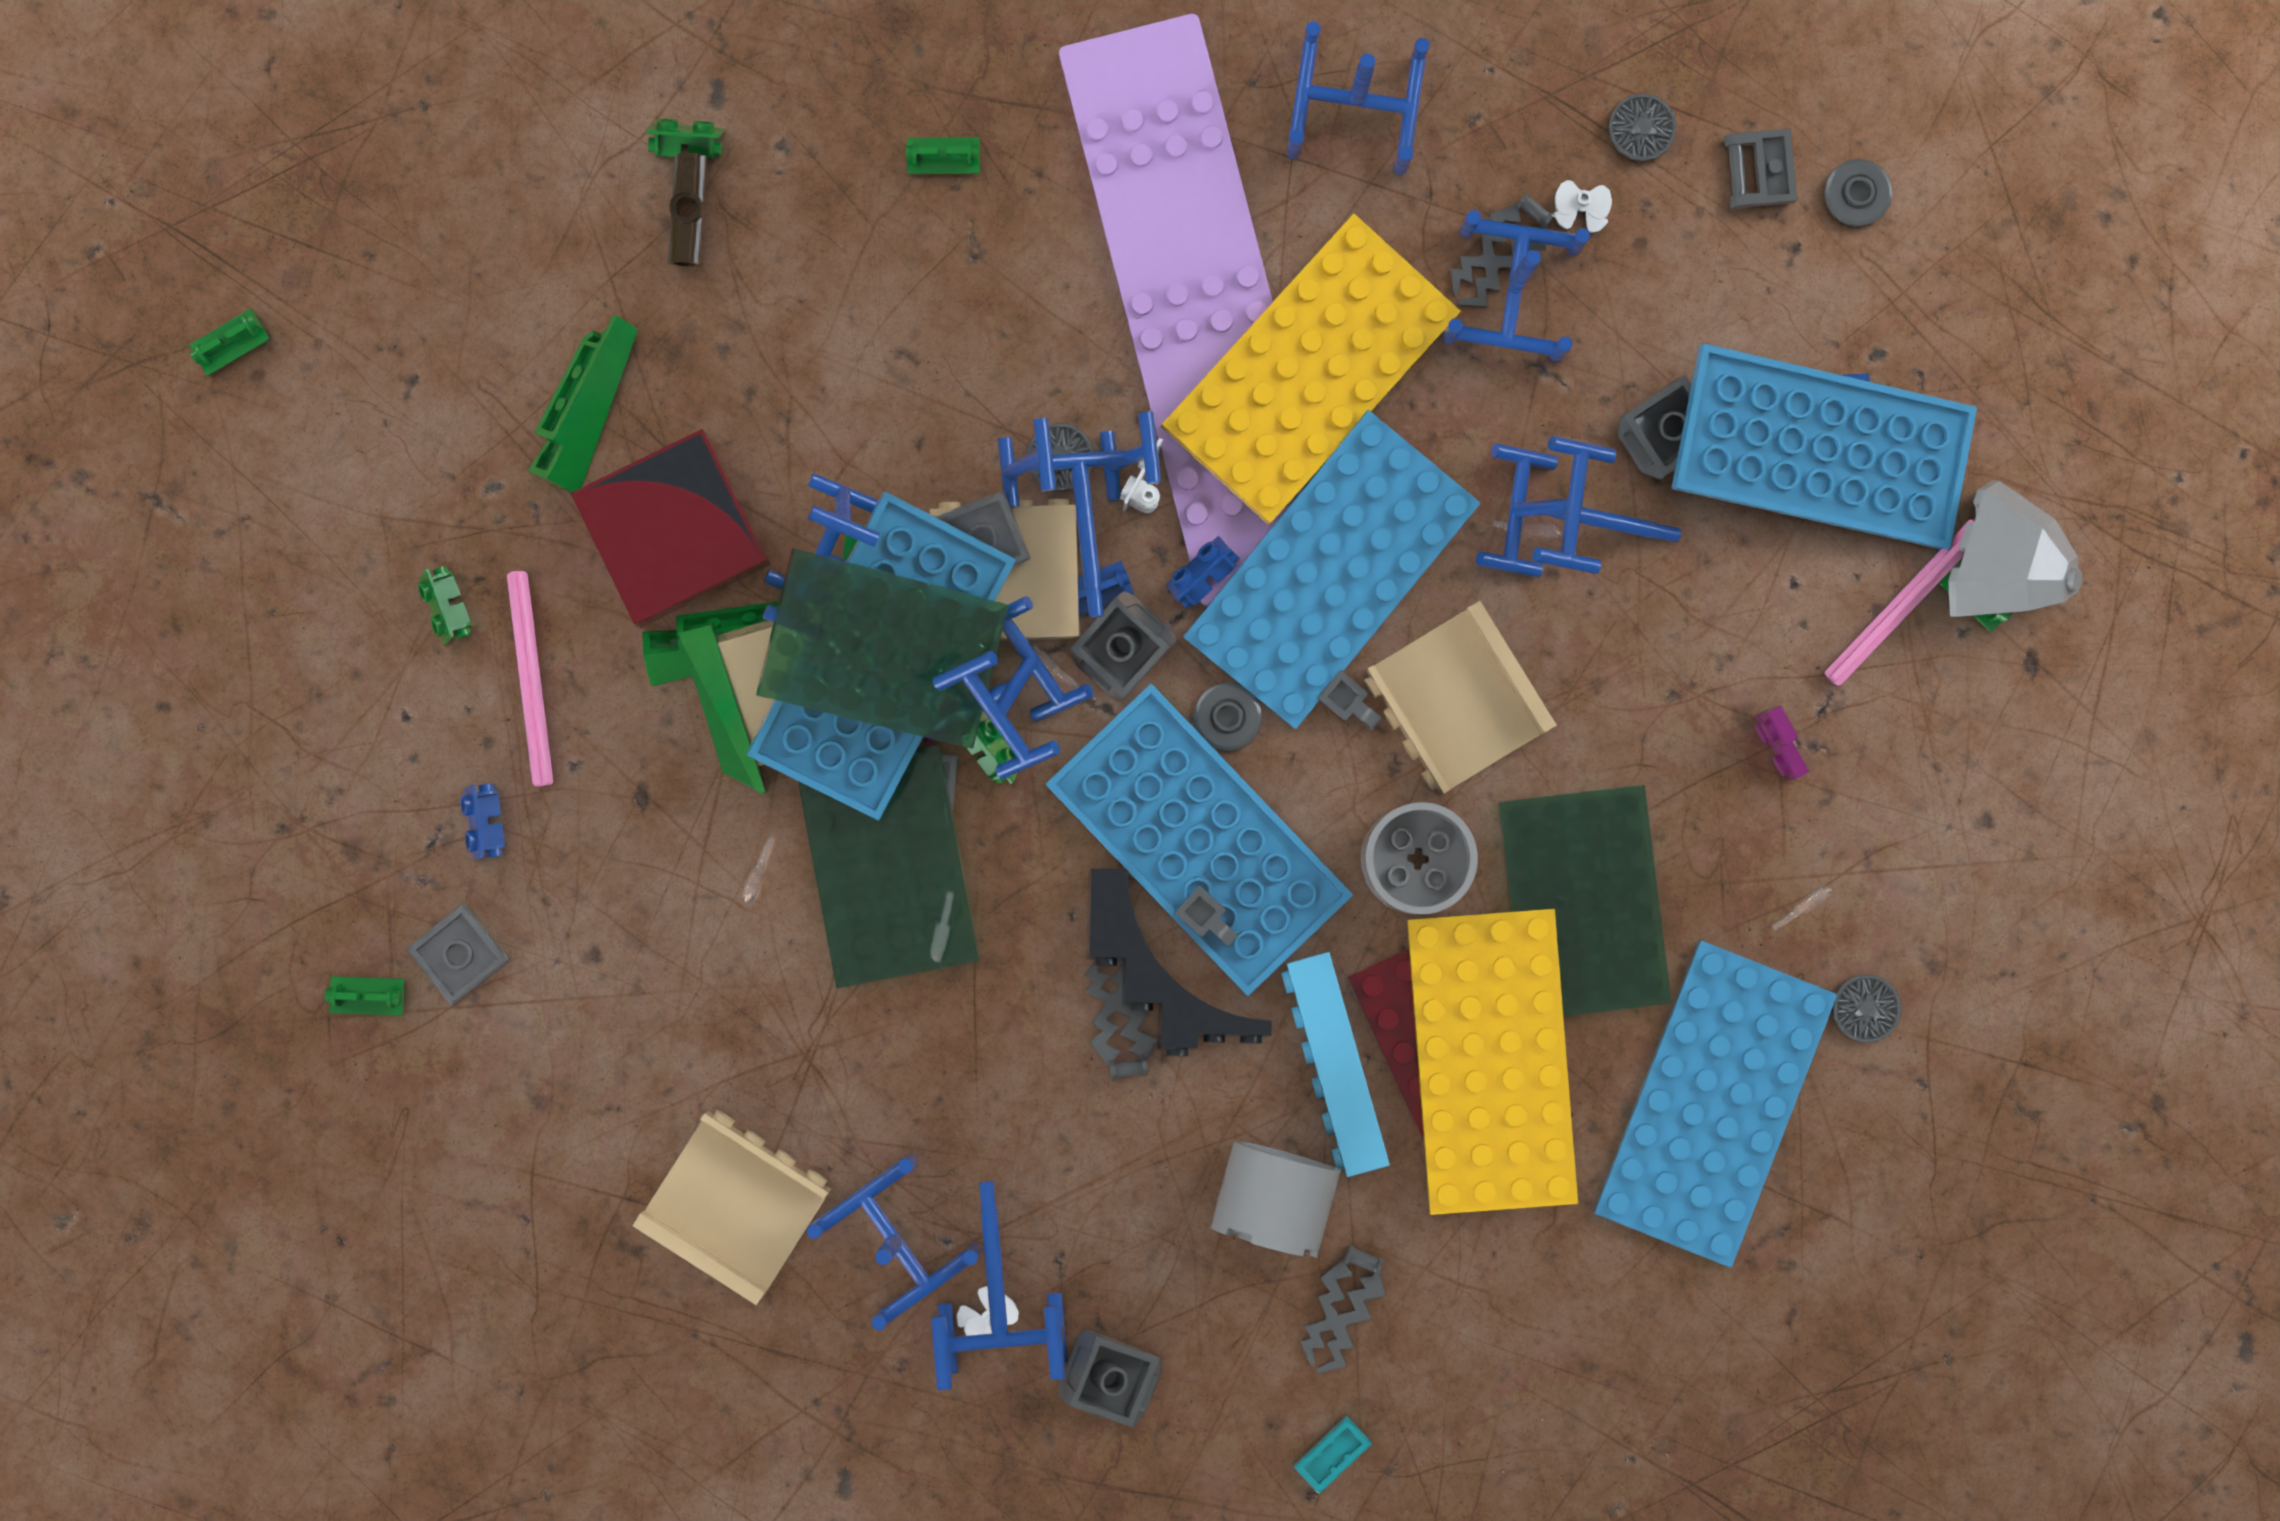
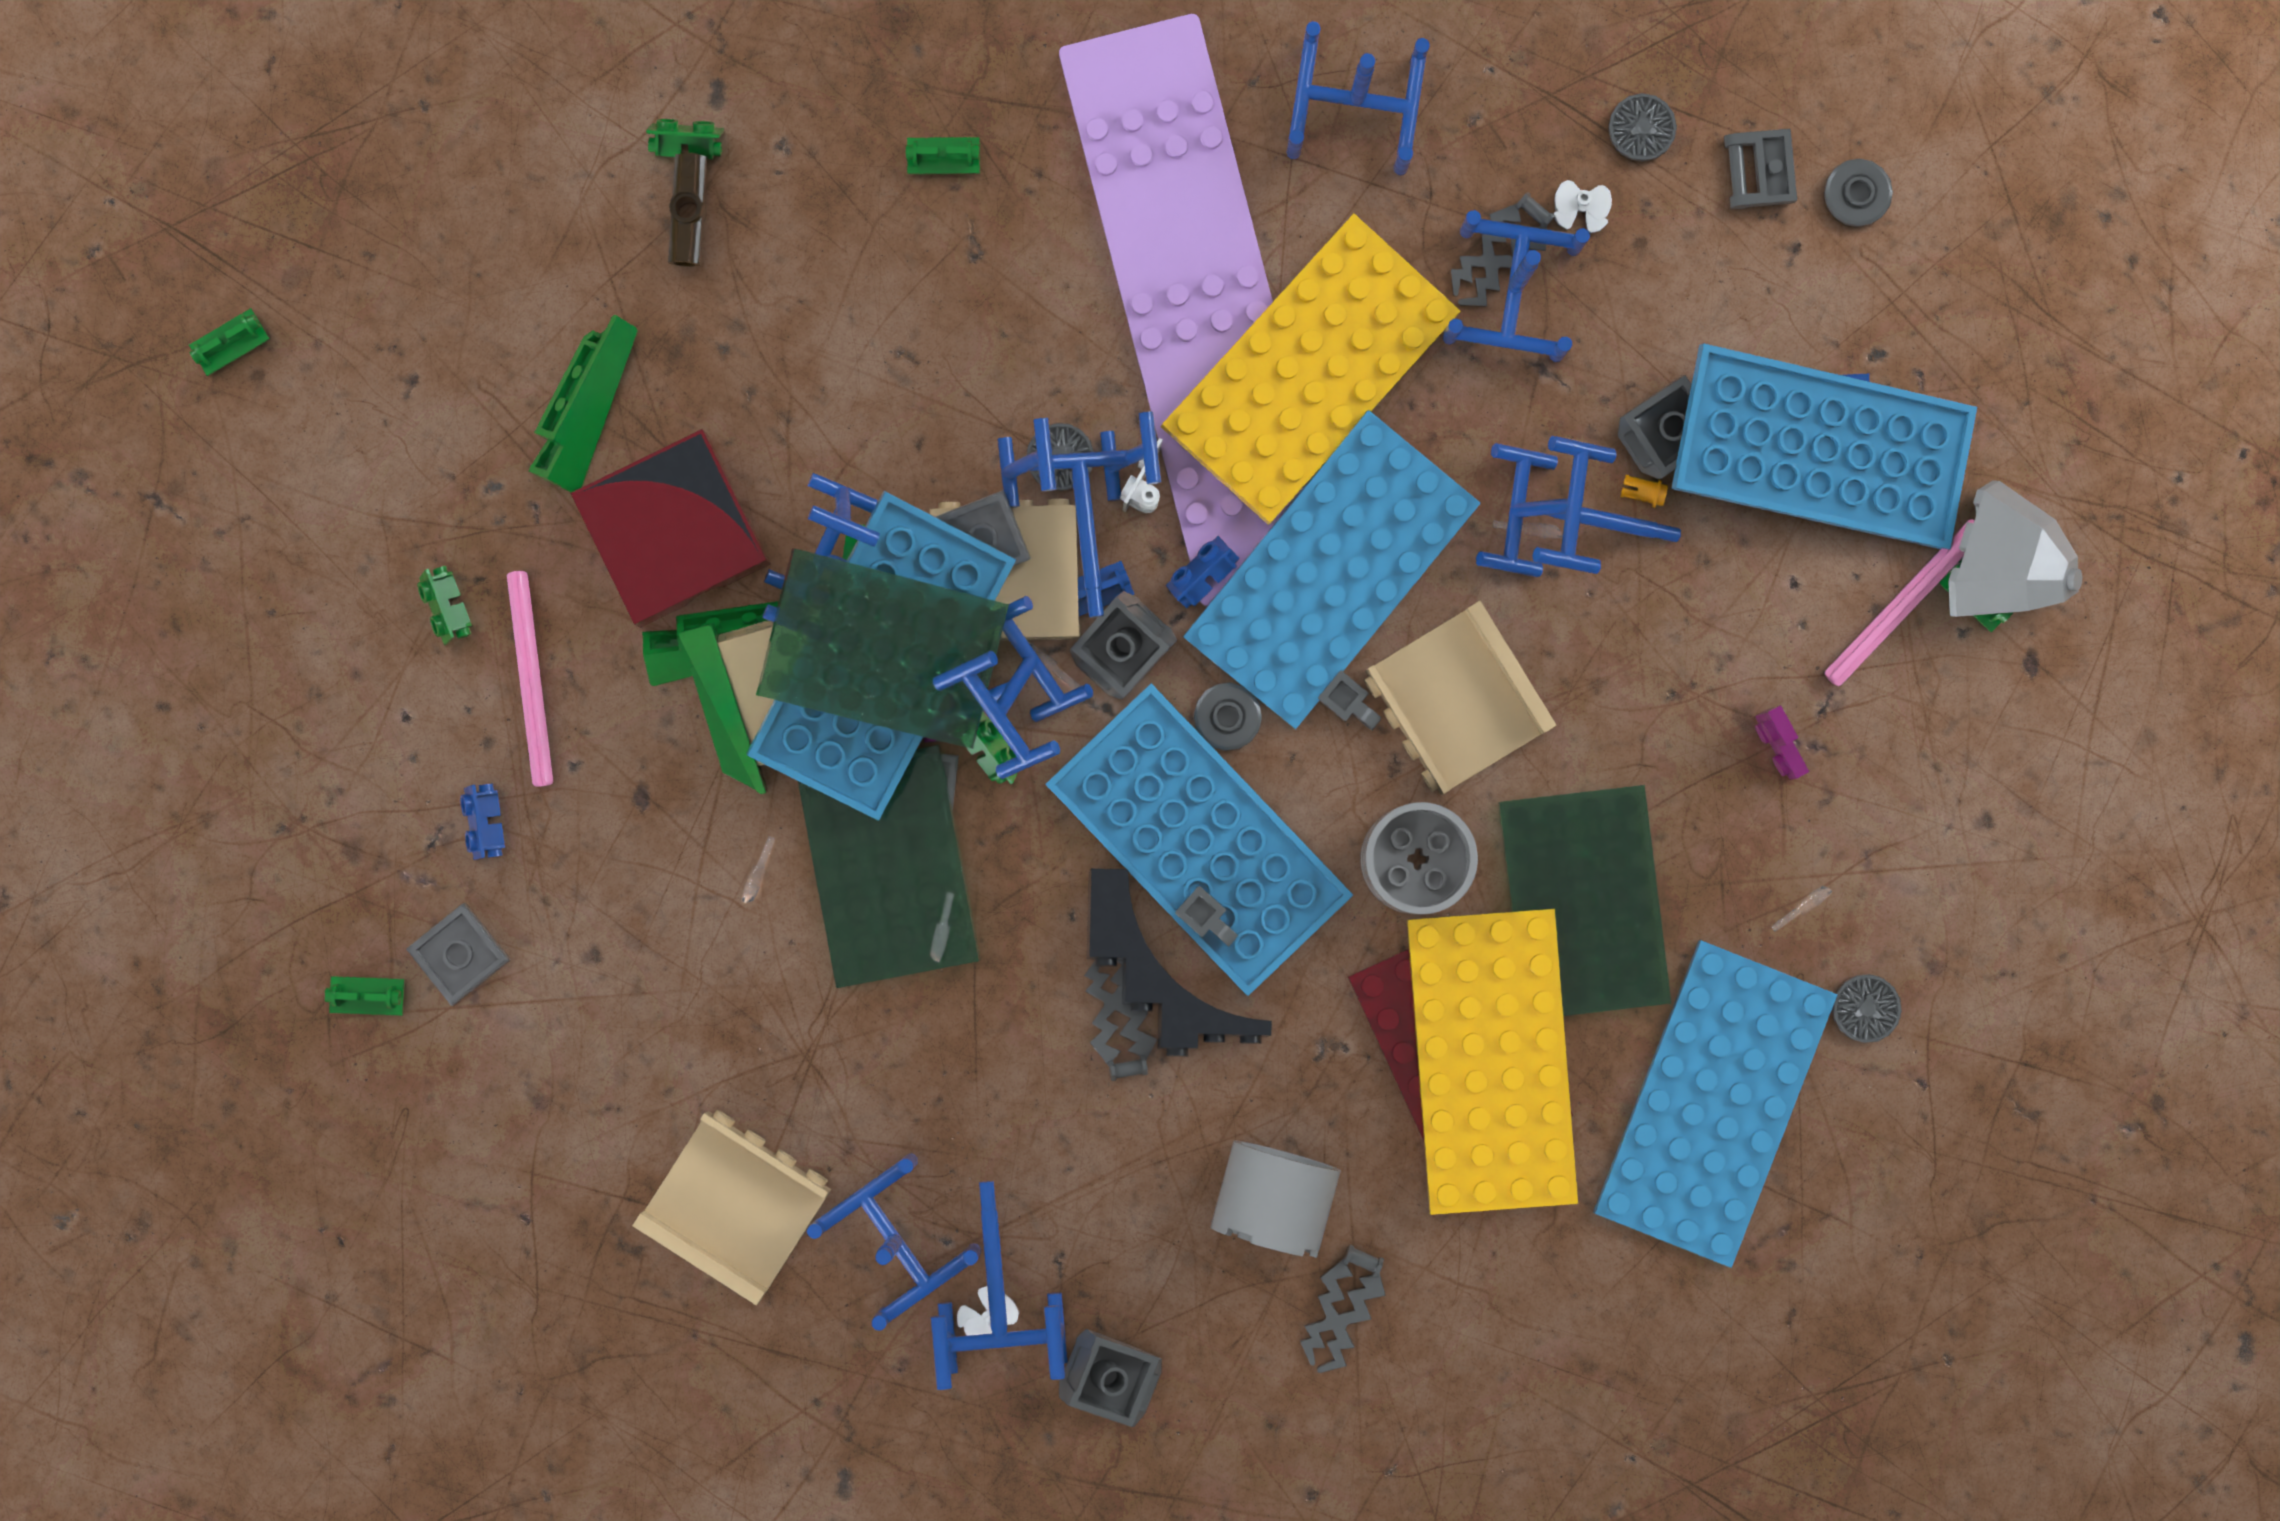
medium azure brick [1281,951,1390,1177] -> none
teal plate [1293,1415,1372,1494] -> none
none -> light orange pin [1620,474,1668,508]

